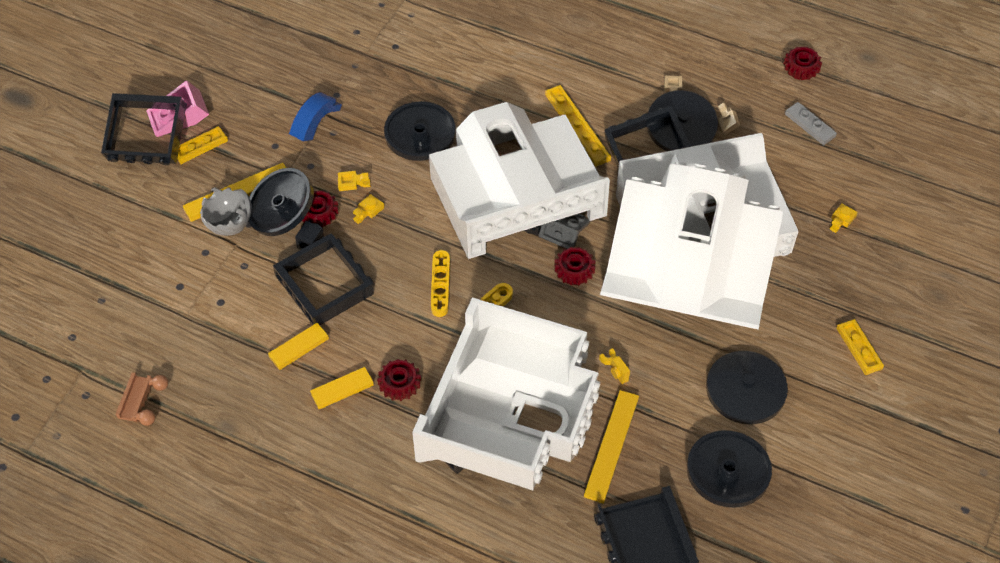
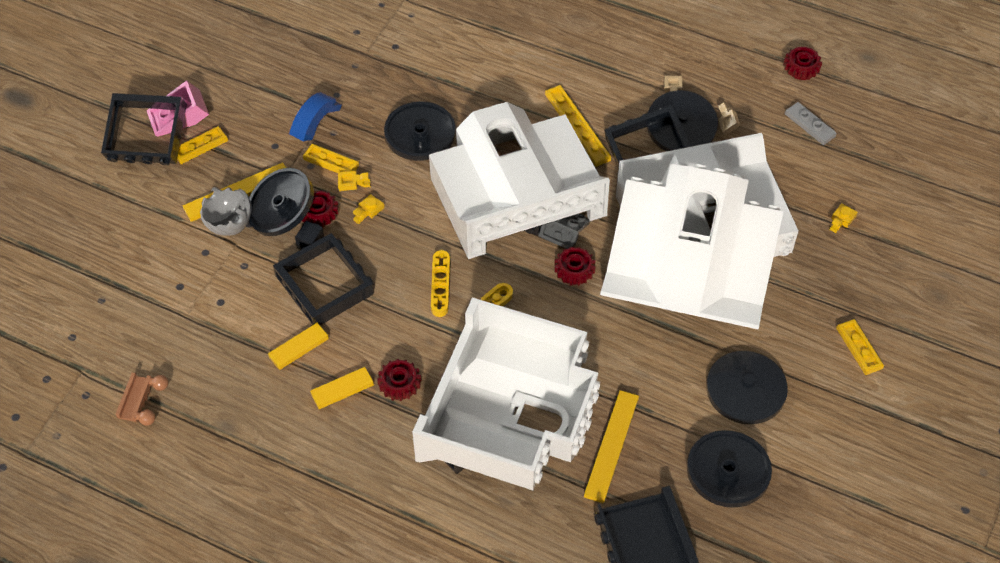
yellow plate [599,348,630,384] -> none
none -> yellow tile [303,144,359,173]

